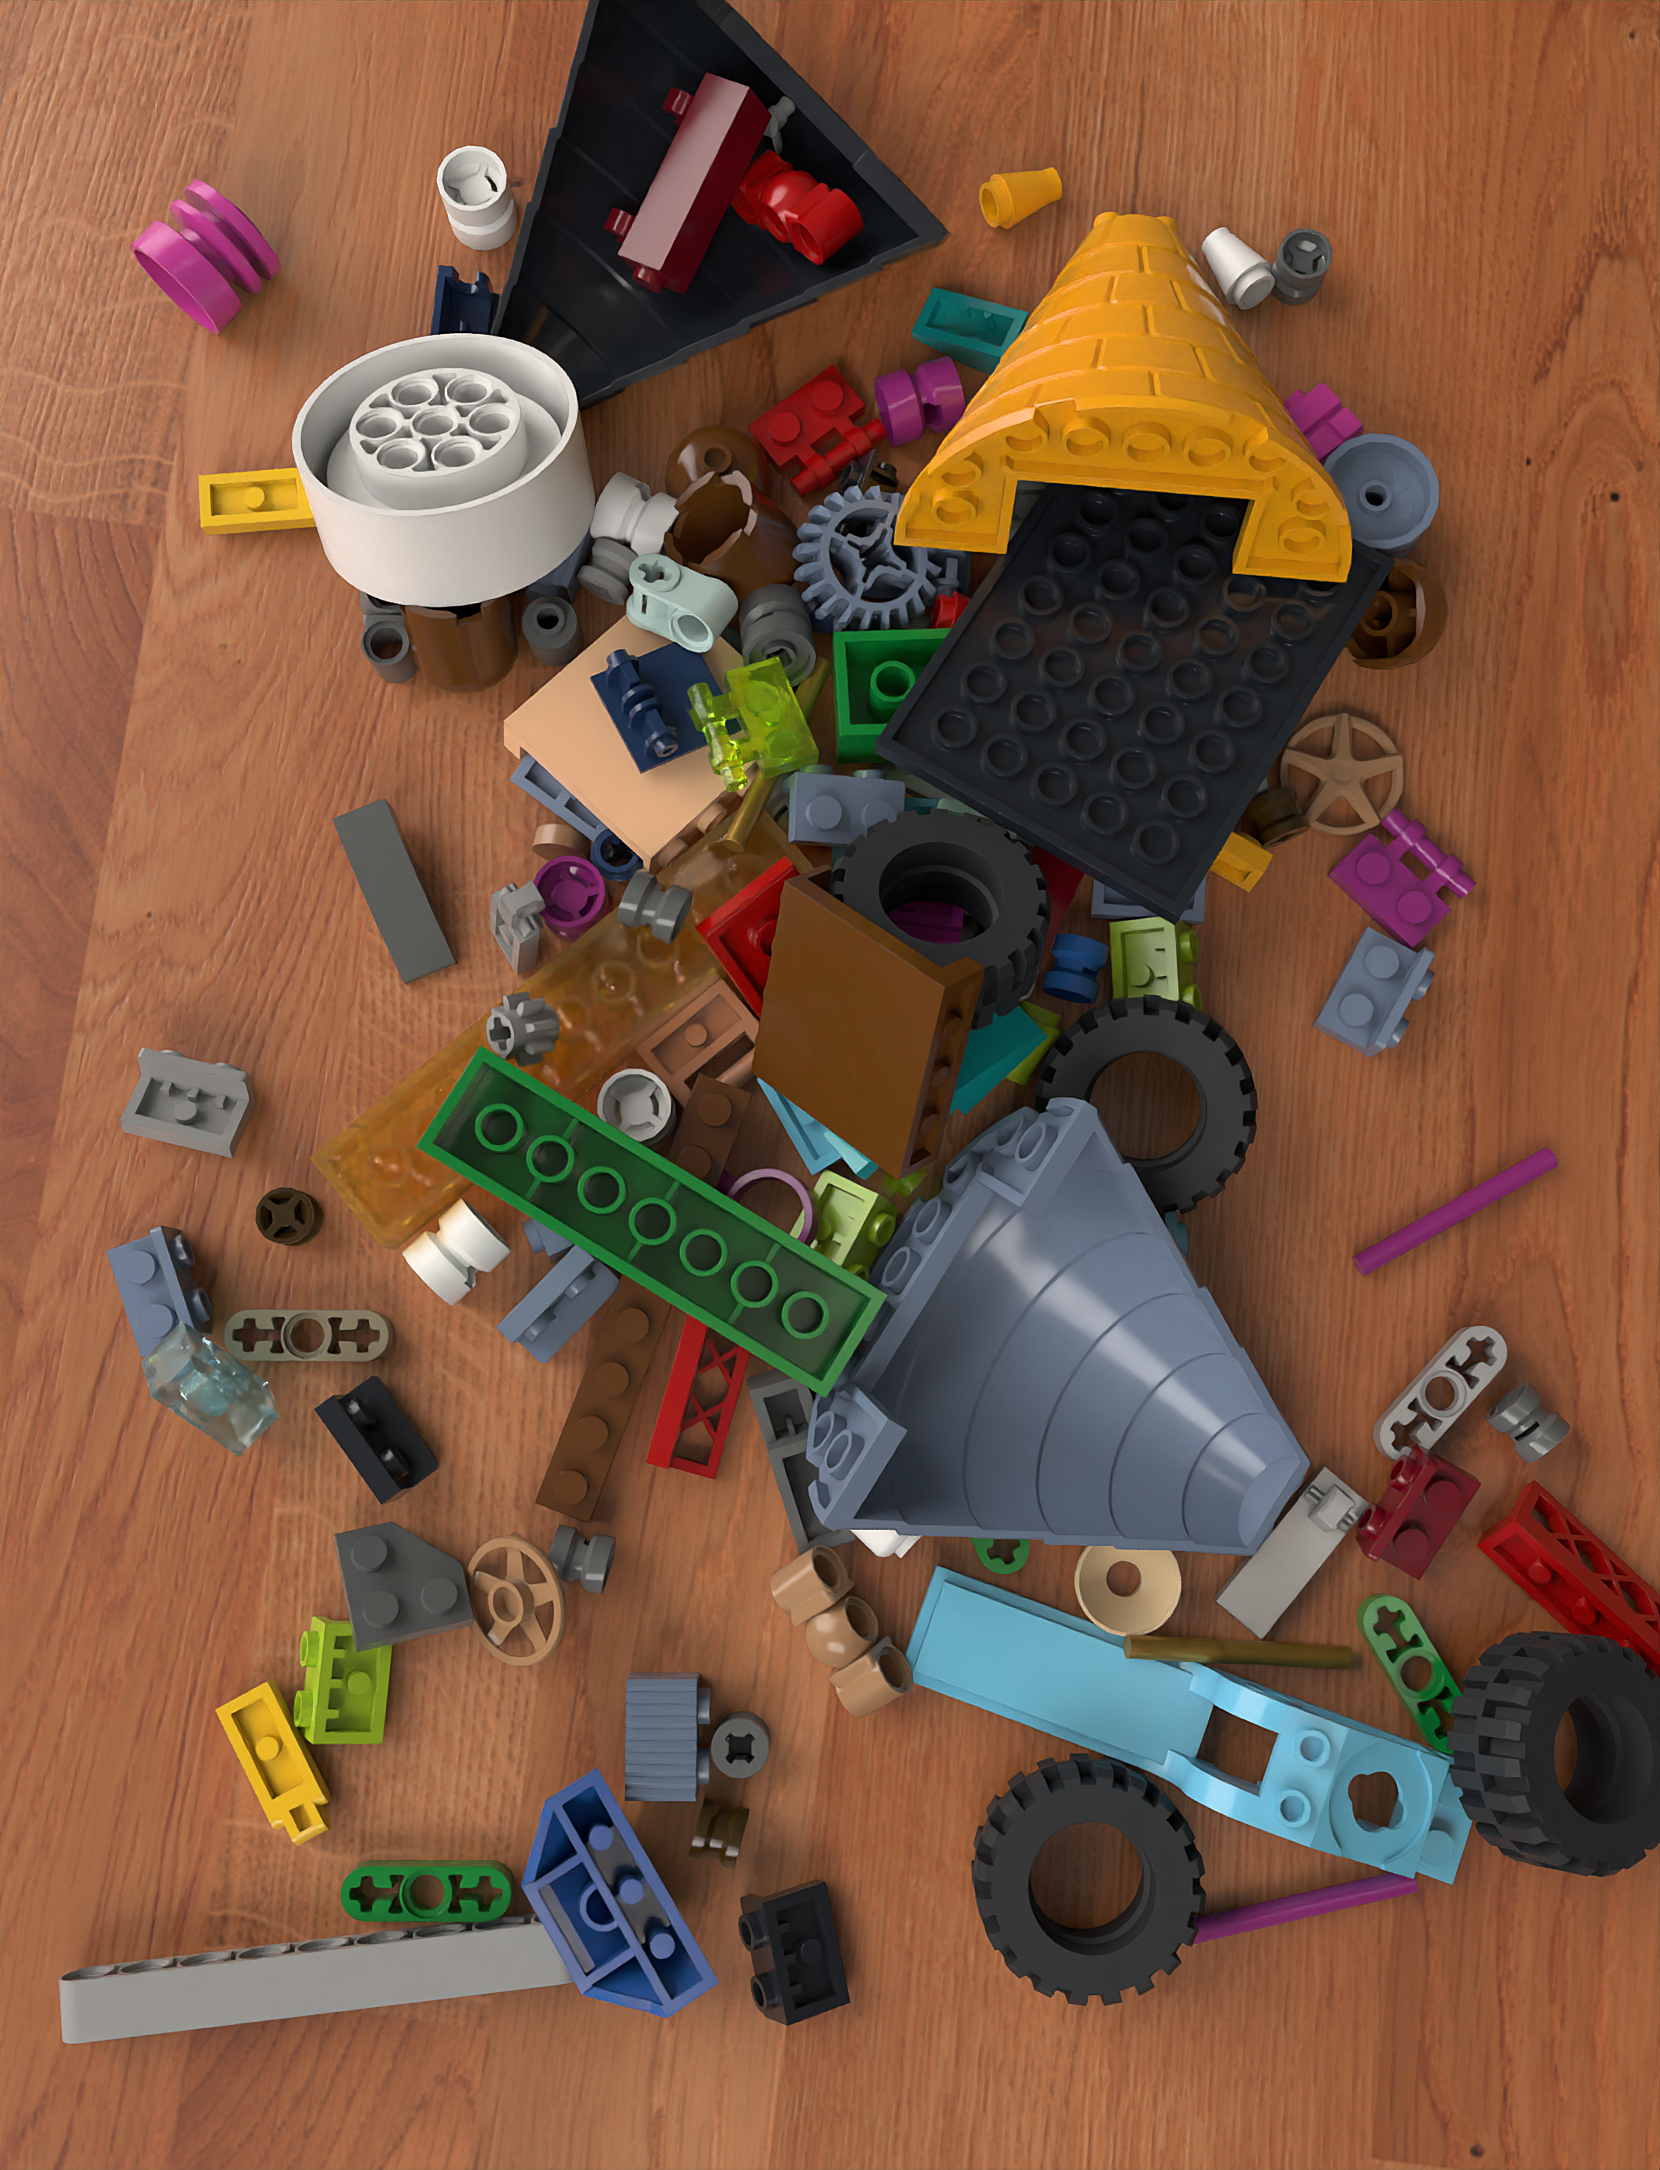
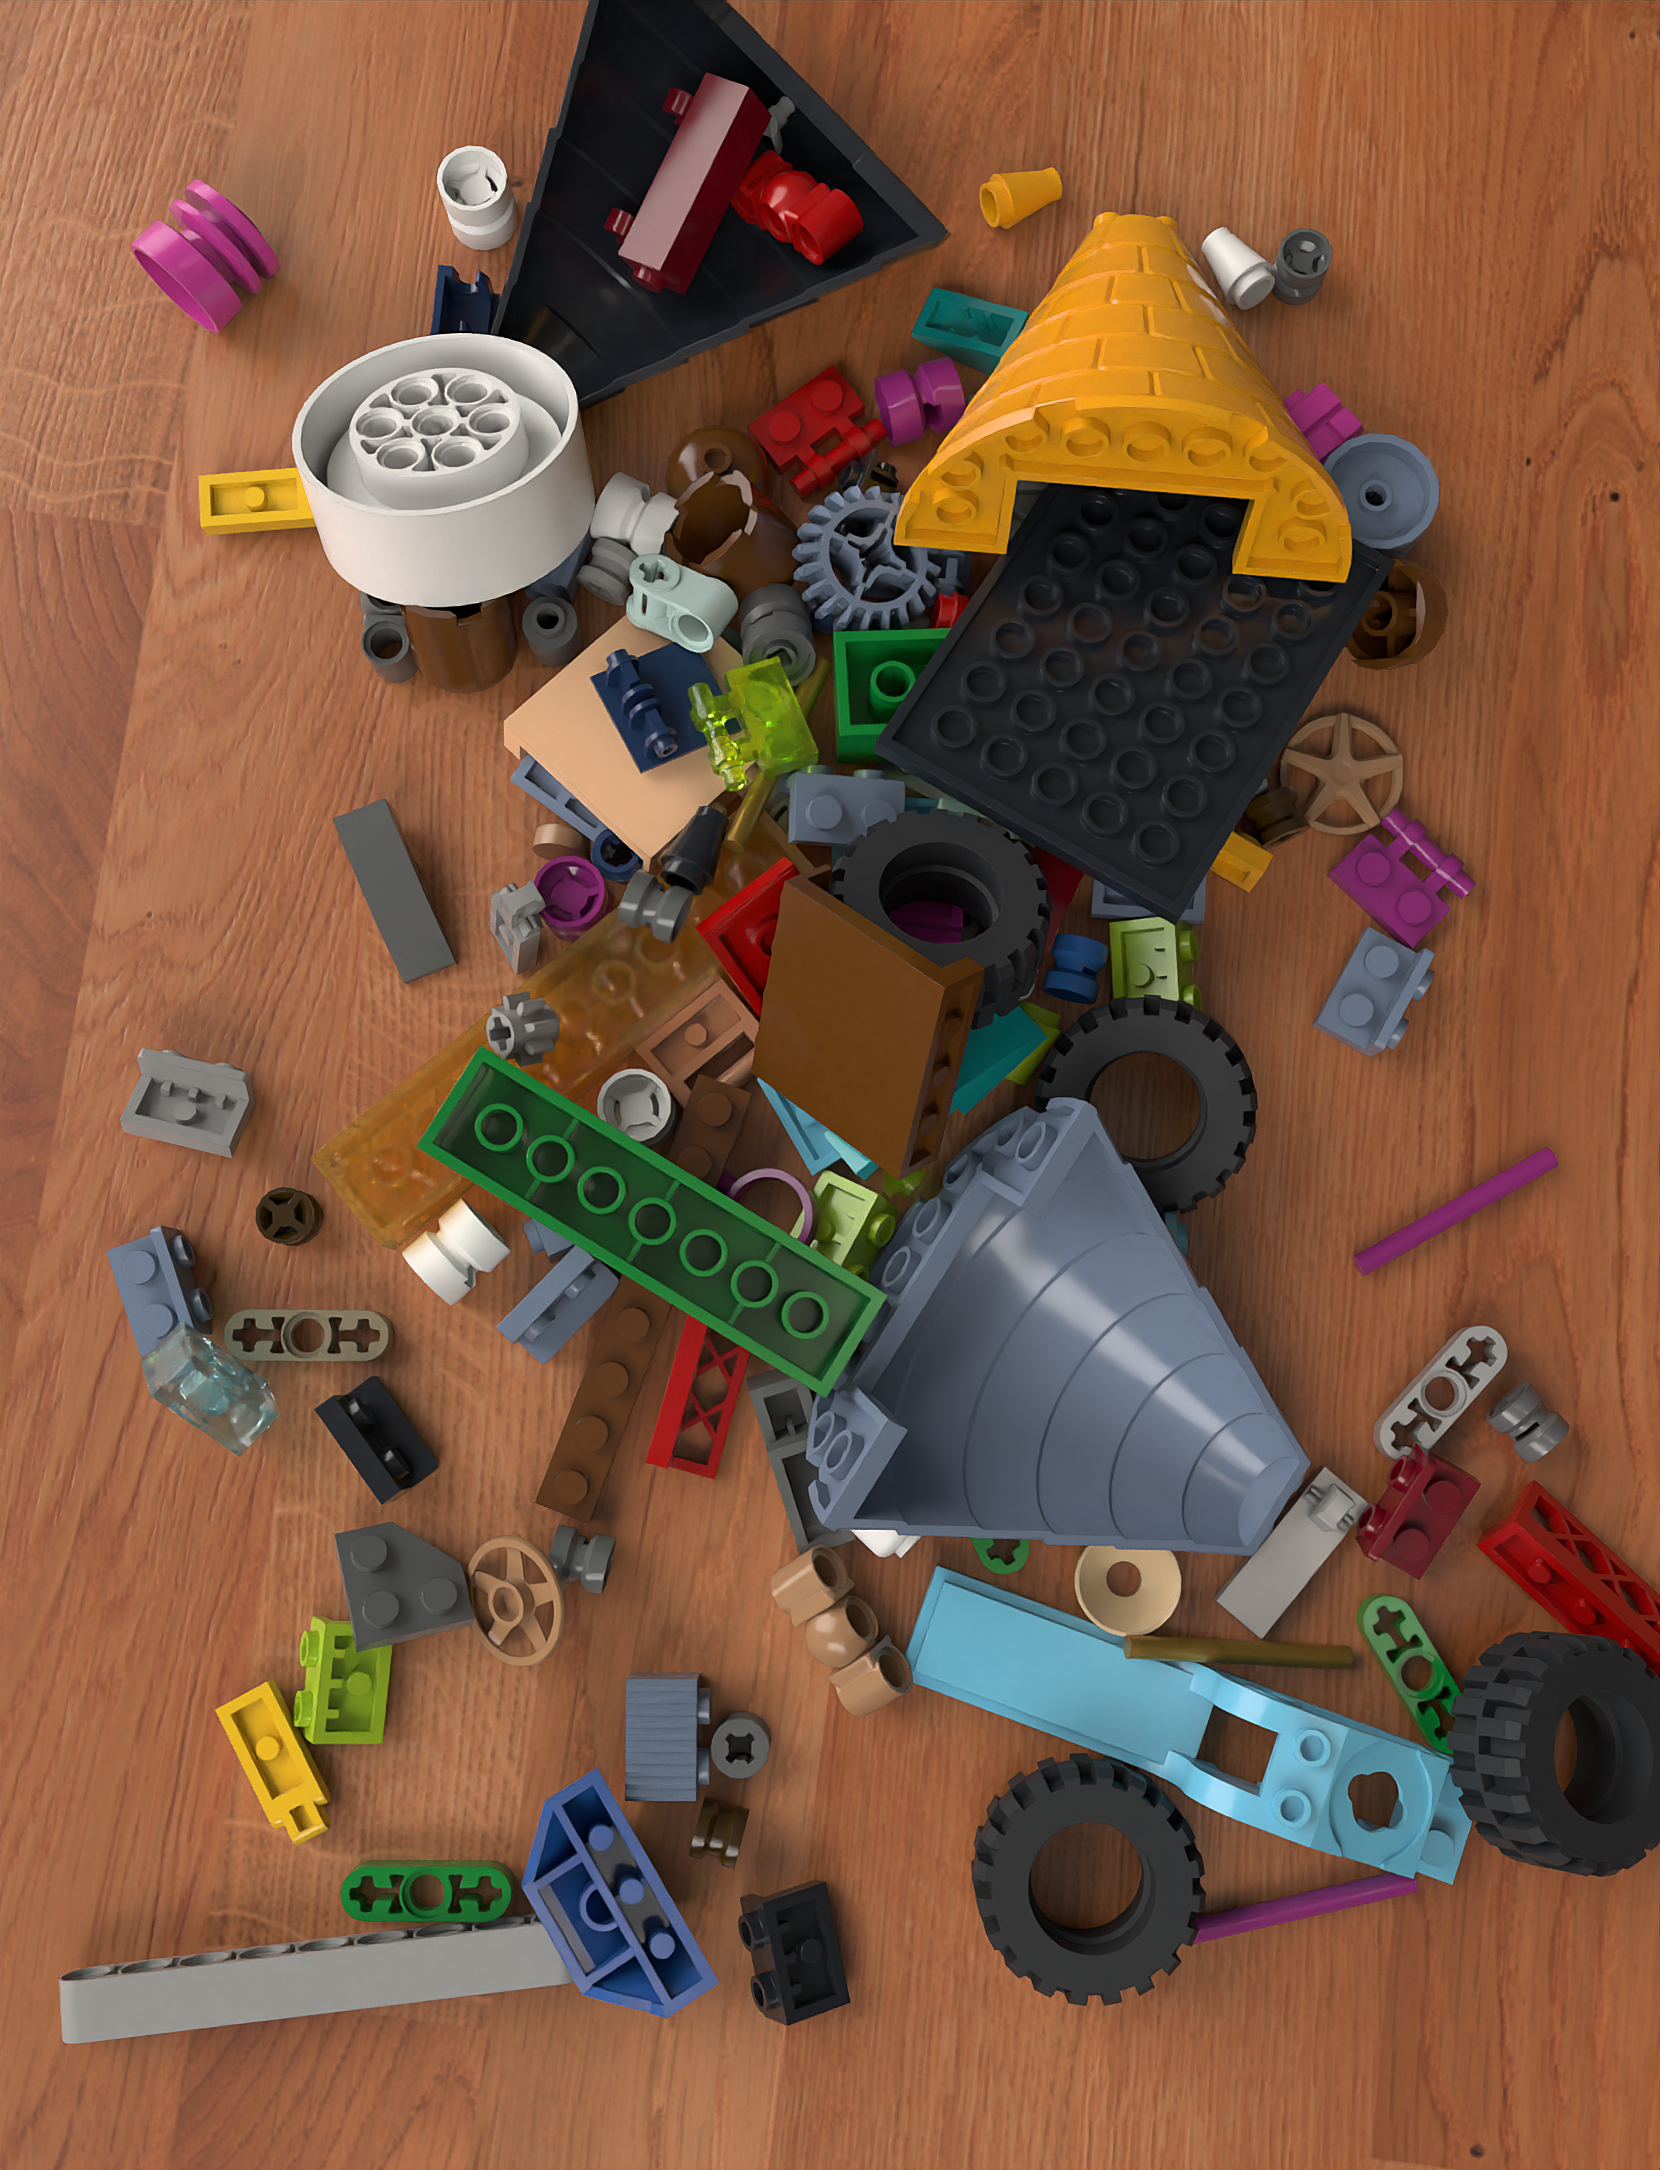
none -> black cone [660,806,729,896]

